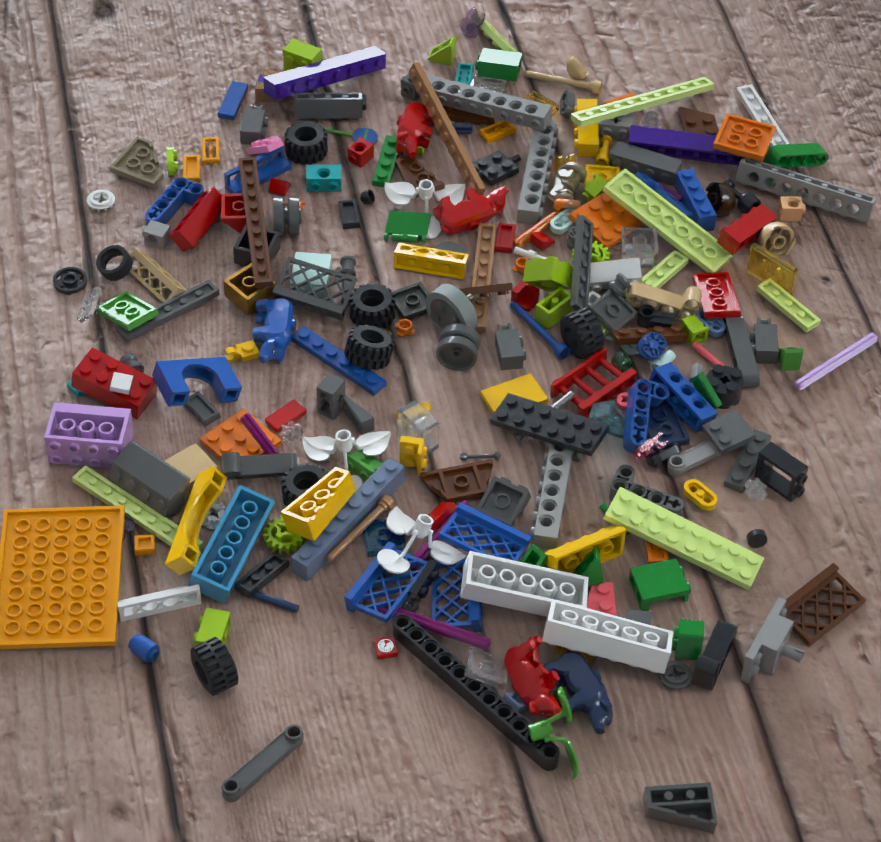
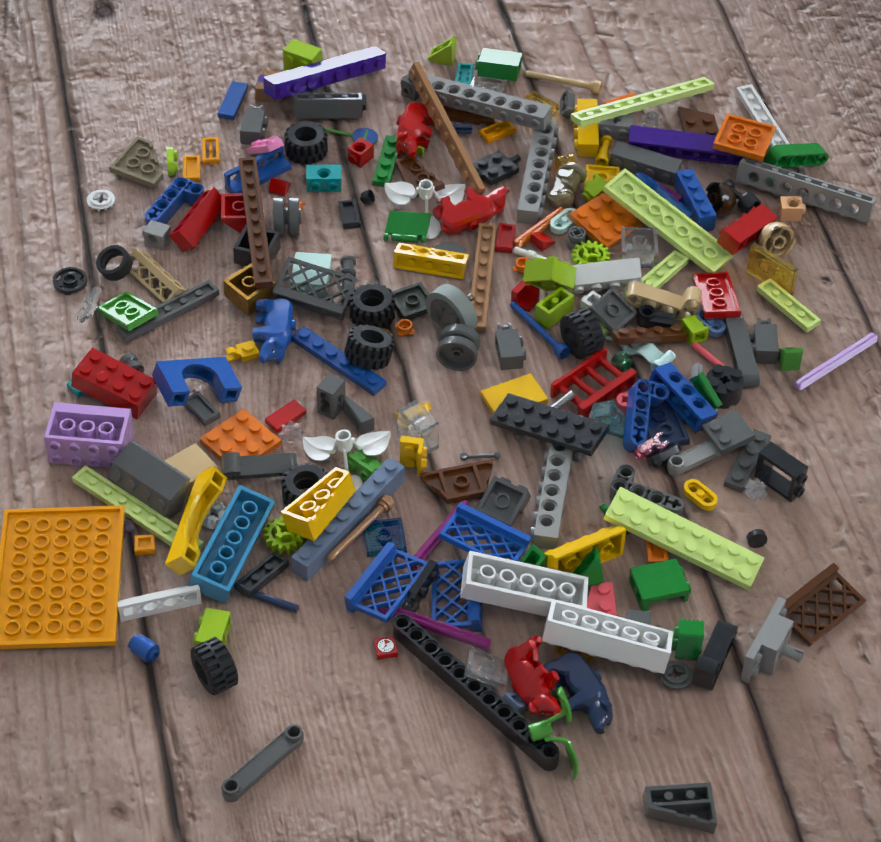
white tile [110,372,133,395] -> none
magenta axle [240,413,280,454] -> none
white plant [377,506,466,574] -> none
red tile [428,502,457,531] -> none
plate [460,7,485,38] -> none
reddish brown plate [460,283,513,297] -> none
yellowish green plate [471,13,517,52] -> none
arm [553,198,580,211] -> none
tan hair [566,55,590,80] -> none
dark grey plate [570,215,594,311] -> none
dark grey wheel [609,273,632,296] -> none
blue wheel [637,332,667,361] -> none

